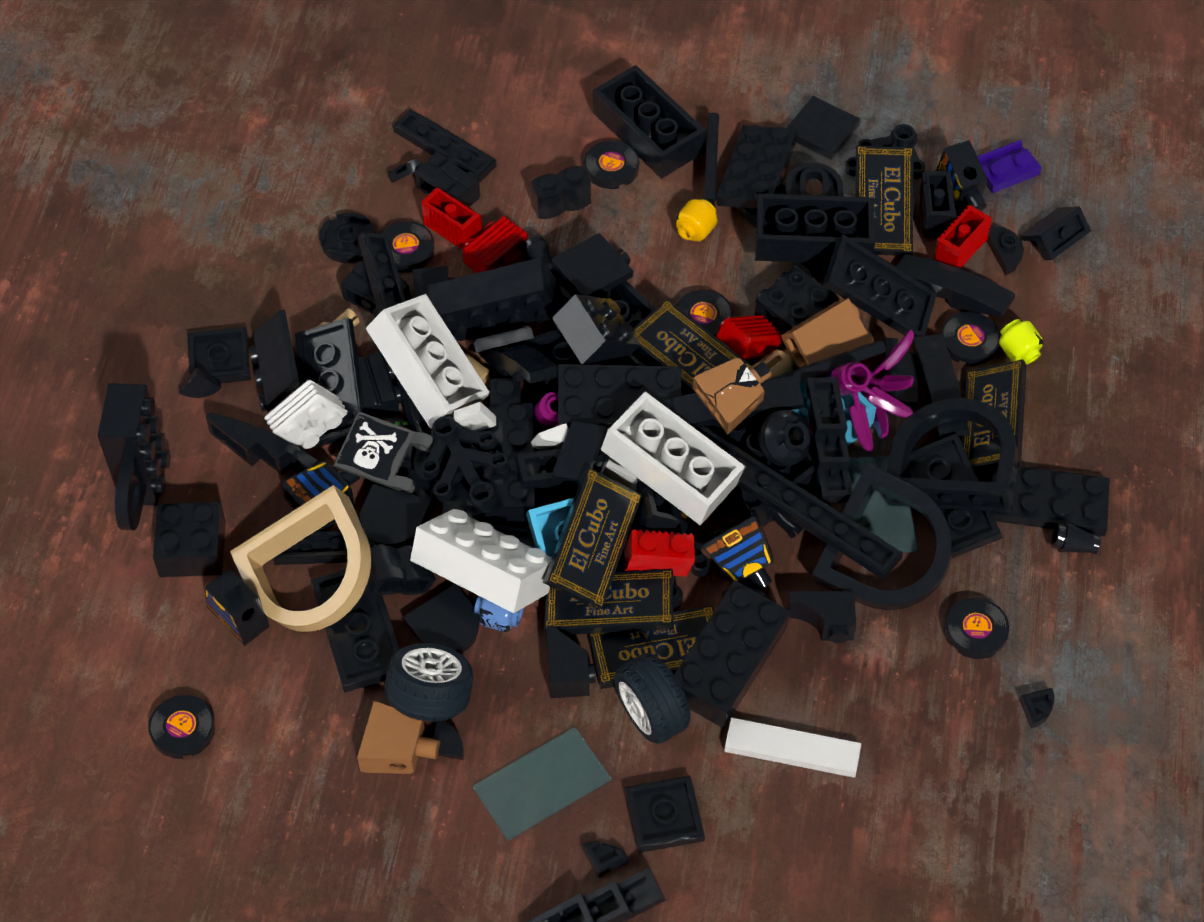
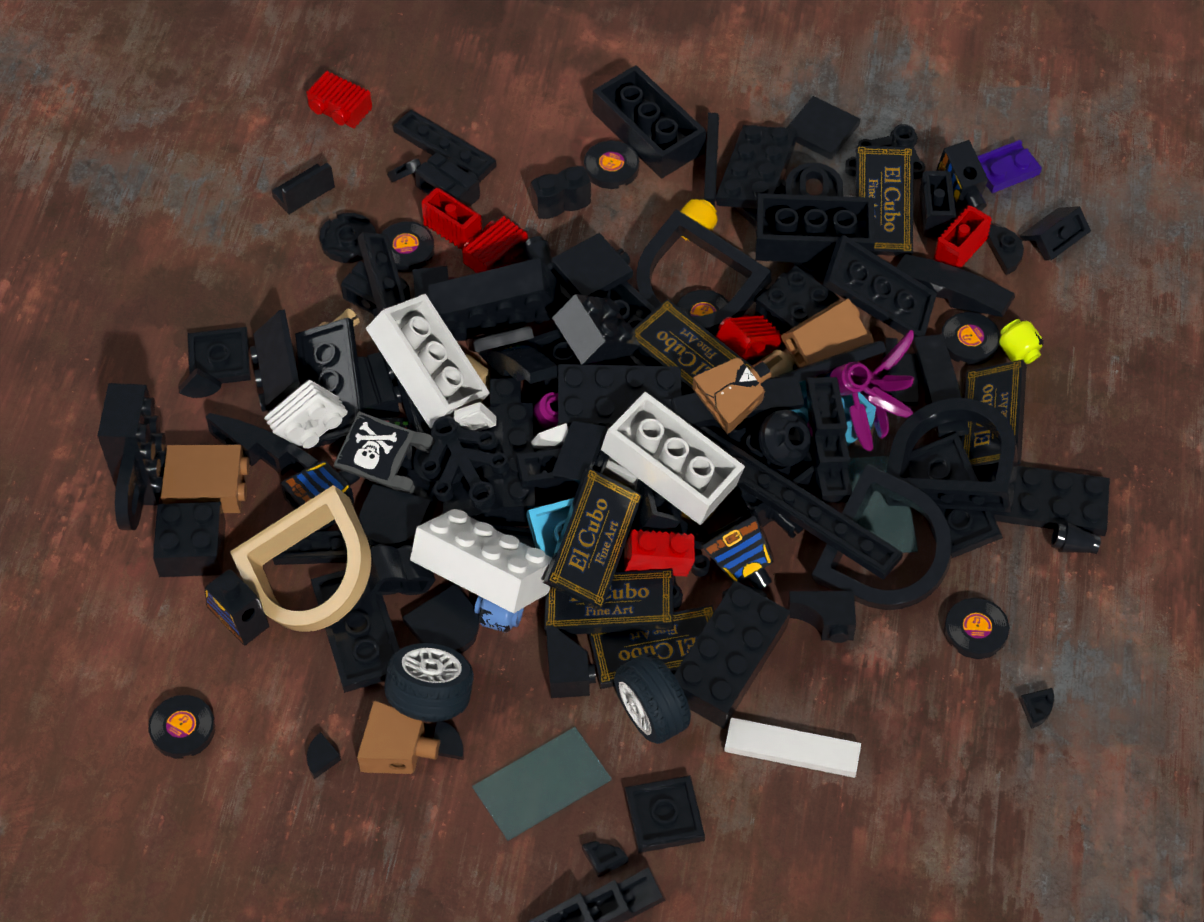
none -> medium nougat brick [161,445,249,513]
none -> black panel [271,163,335,214]
none -> red brick [306,70,372,129]
none -> black tile [307,732,341,779]
none -> black window [636,209,772,333]

